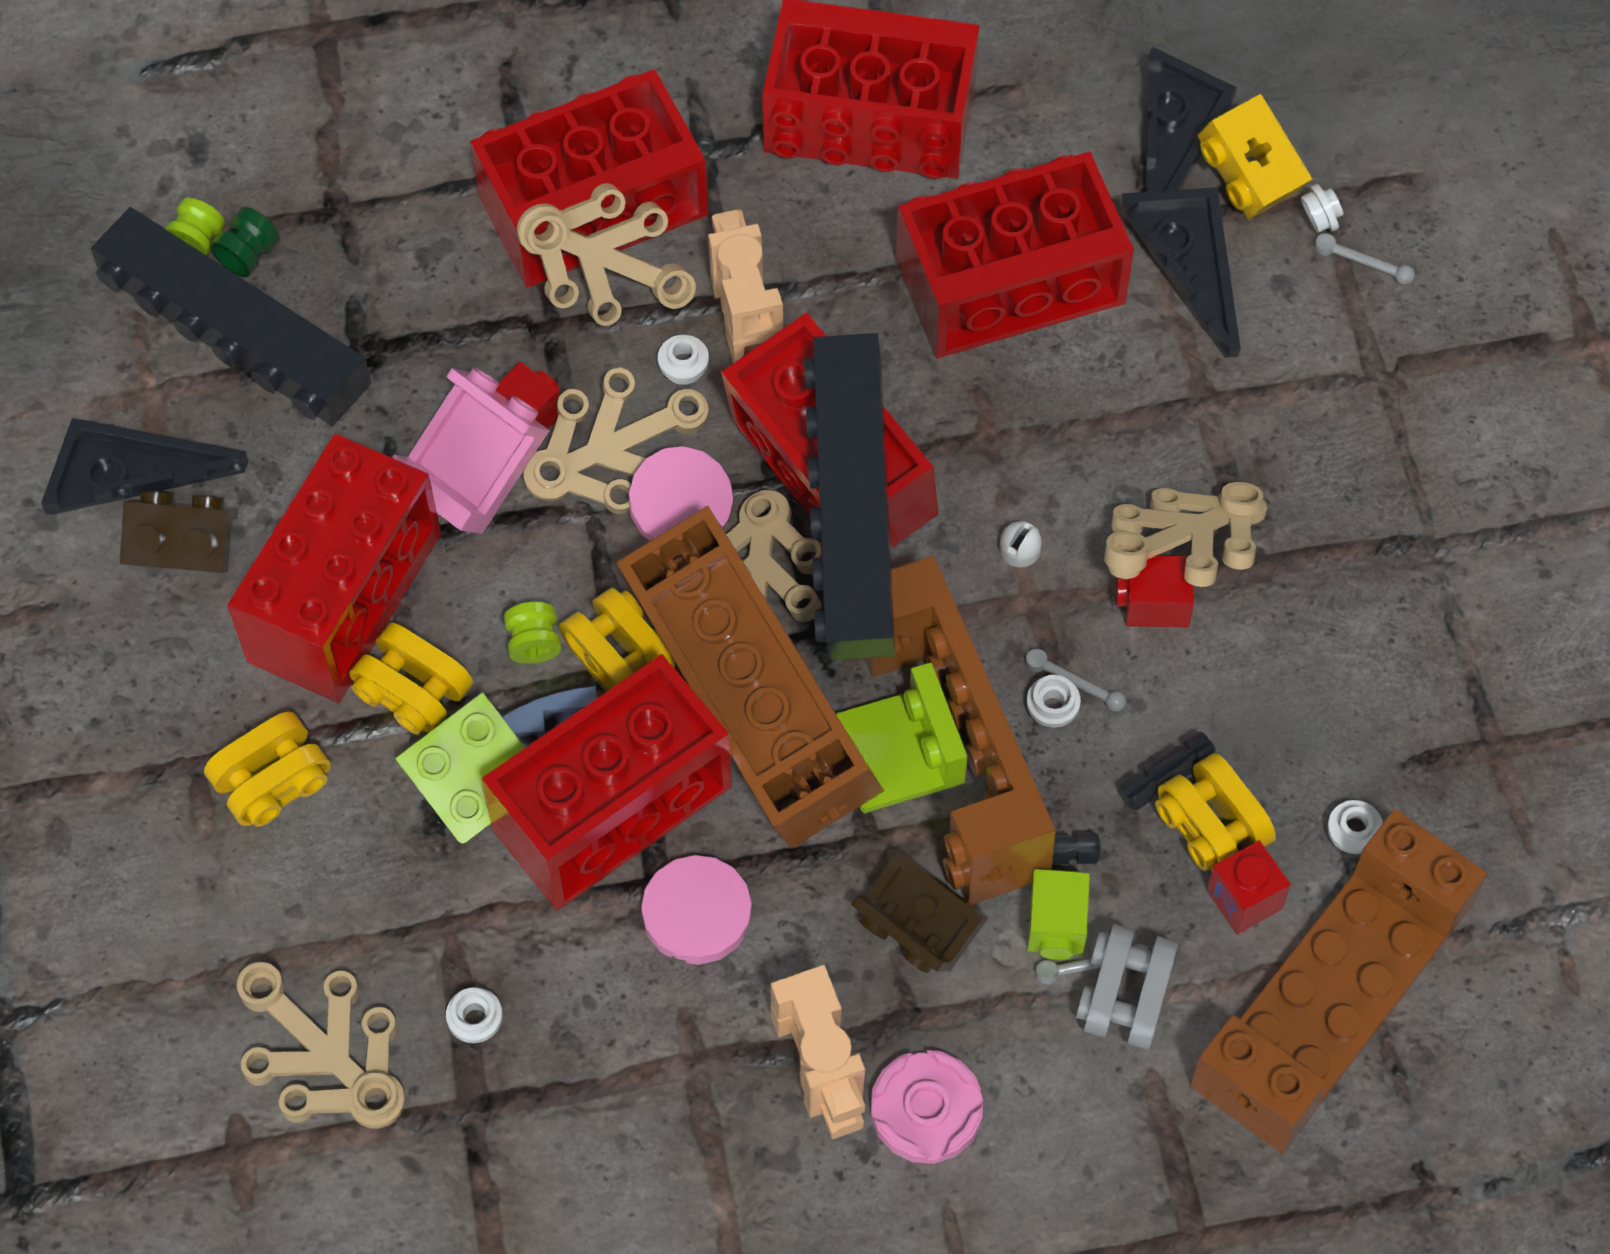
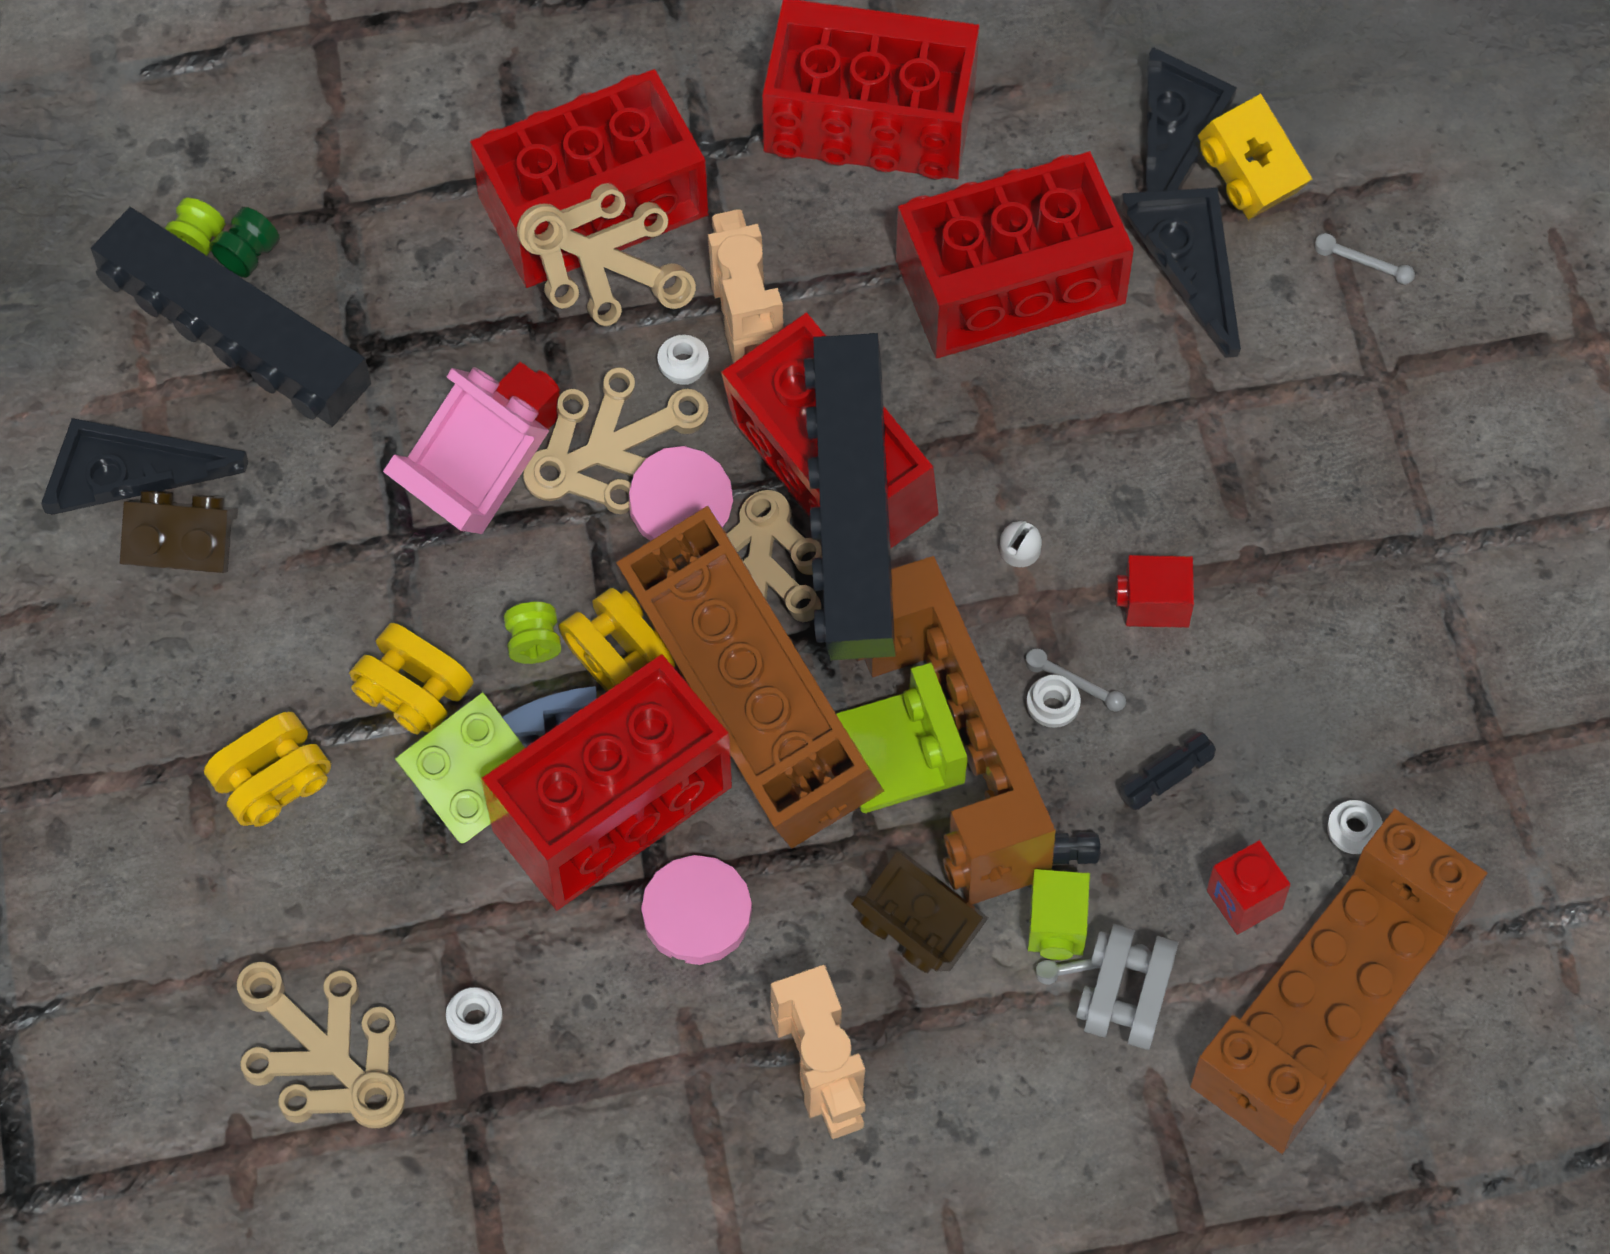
red brick [227,433,441,704] -> none
bright pink tile [871,1050,983,1164] -> none
tan plant [1104,482,1267,587] -> none
yellow brick [1155,753,1276,871] -> none
white plate [1301,184,1344,233] -> none

